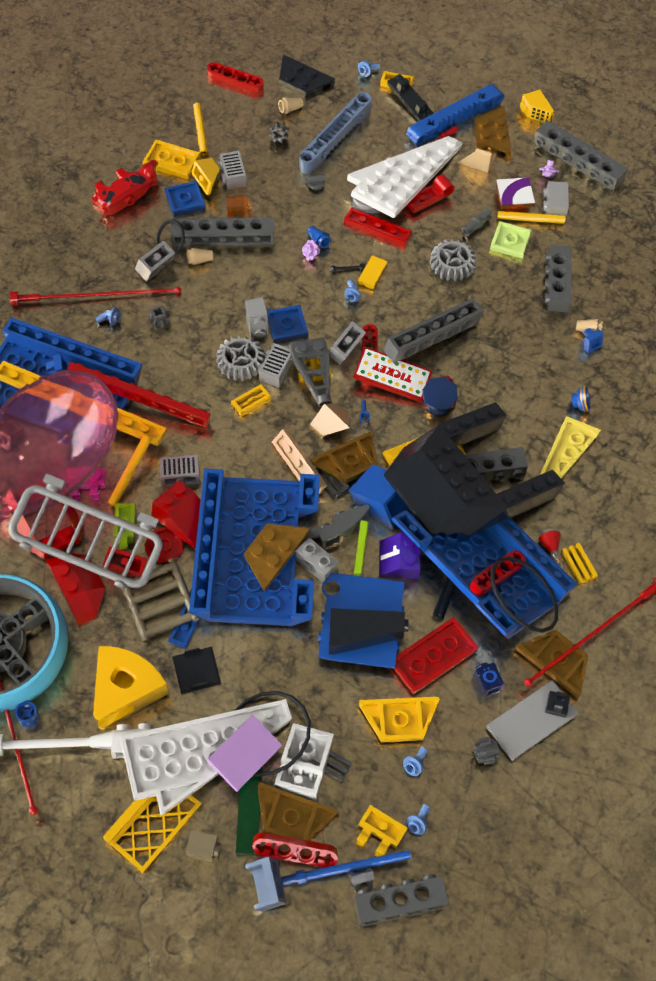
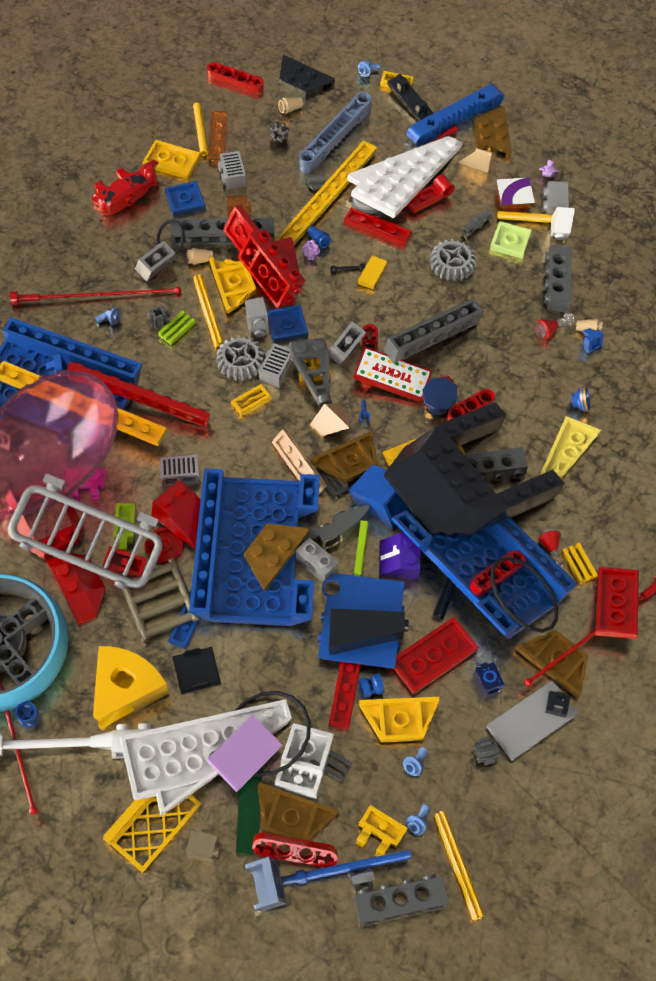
yellow piece [107,435,152,507] -> none
yellow slope [191,158,220,195] -> none
medium blue plate [344,279,361,302] -> none
yellow slope [520,90,555,123] -> none
dark grey brick [533,120,628,191] -> none
none -> lime tile [158,310,196,345]
none -> yellow axle [194,274,224,348]
none -> clear orange tile [208,111,227,163]
none -> yellow wing [209,257,256,314]
none -> red wedge [223,205,306,309]
none -> yellow plate [275,140,377,246]
none -> red tile [328,662,361,731]
none -> blue wheel [359,673,385,699]
none -> yellow axle [434,811,484,920]
none -> red beam [447,389,495,421]
none -> piece [535,312,575,339]
none -> white slope [550,207,575,240]
none -> red tile [595,567,639,639]

